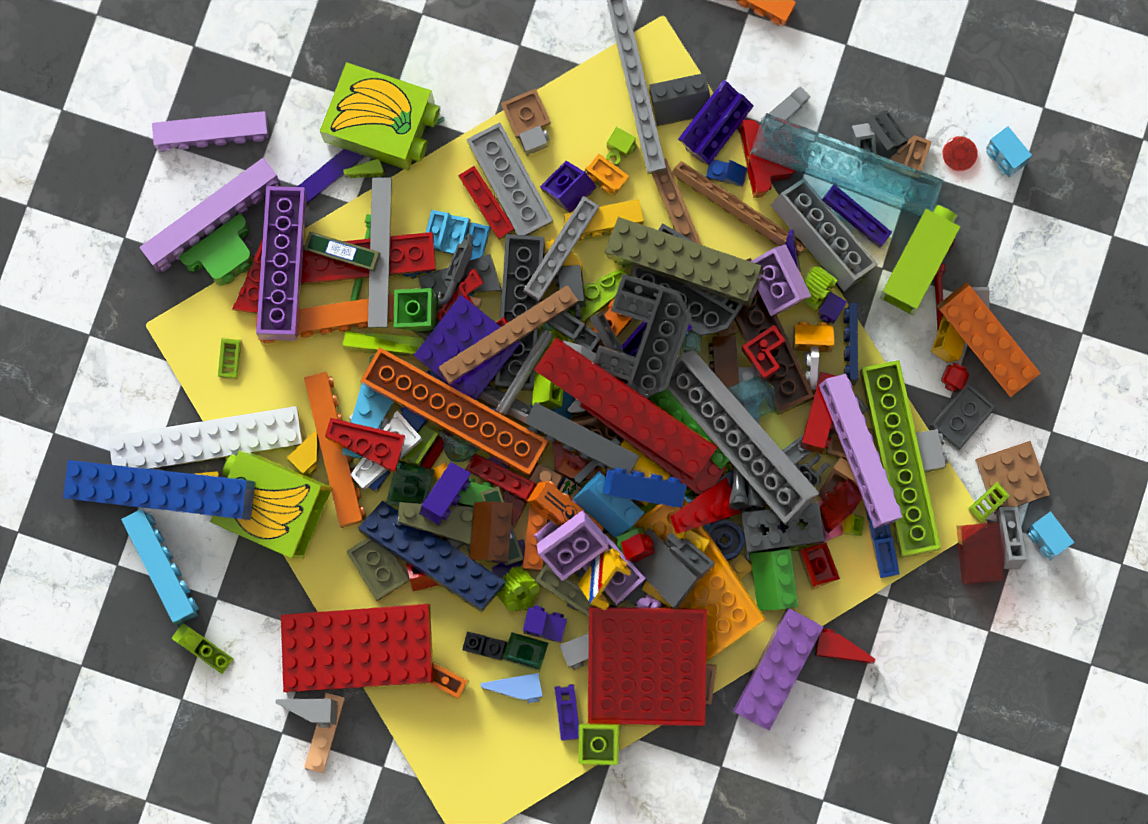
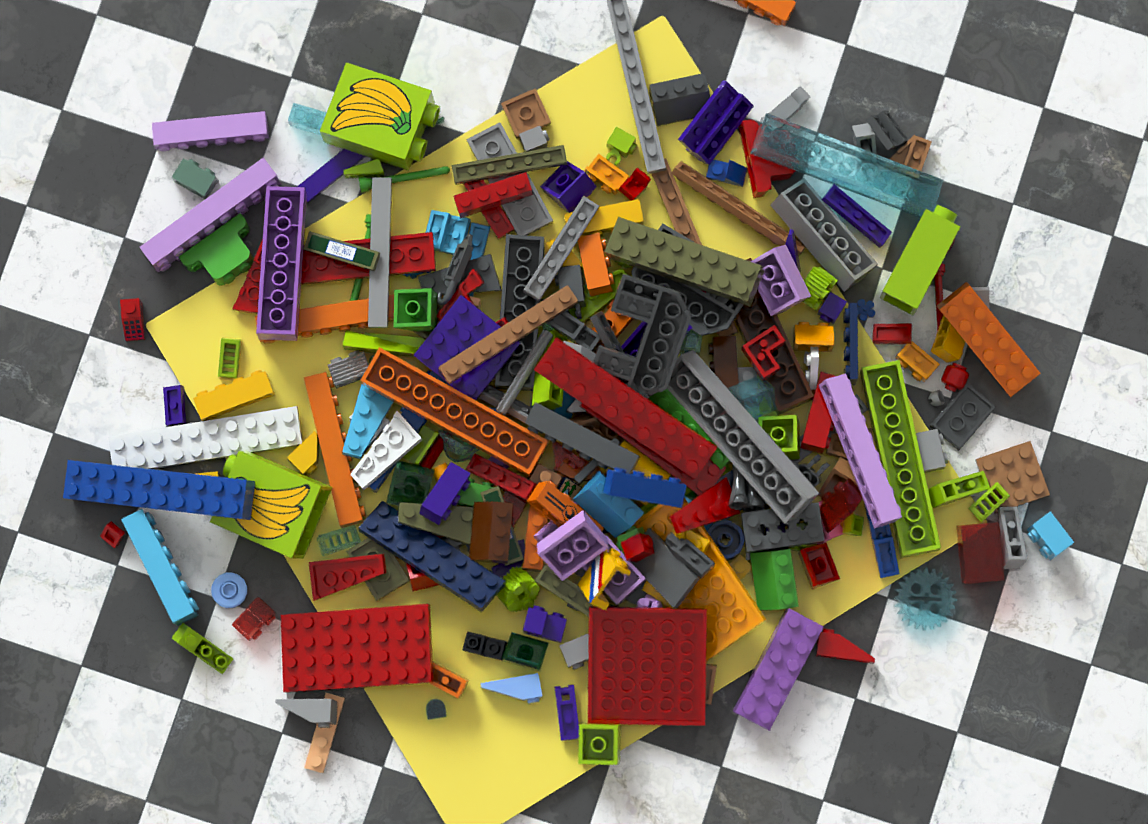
red wing [325,418,406,473] -> none
clear red wheel [942,136,978,171] -> none
medium azure brick [986,126,1032,178] -> none
none -> red plate [100,521,125,548]
none -> red slope [120,298,145,341]
none -> dark purple plate [163,385,186,426]
none -> sand green brick [172,158,218,199]
none -> yellow brick [193,370,275,421]
none -> light blue wheel [211,572,247,608]
none -> clear red brick [232,596,276,641]
none -> clear light blue brick [288,103,327,135]
none -> red wing [309,554,387,601]
none -> clear light blue slope [317,525,361,556]
none -> light grey brick [328,350,369,389]
none -> bright green piece [359,166,450,193]
none -> clear light blue tile [426,699,447,720]
none -> olive tile [452,145,567,185]
none -> red brick [453,172,533,219]
none -> orange brick [578,233,615,297]
none -> red bracket [618,168,651,201]
none -> lime brick [758,415,800,460]
none -> blue plant [857,299,875,321]
none -> red tile [873,323,912,344]
none -> clear light blue gear [893,567,957,631]
none -> light orange bracket [895,341,940,383]
none -> light grey hinge [928,390,945,406]
none -> lime slope [928,471,990,508]

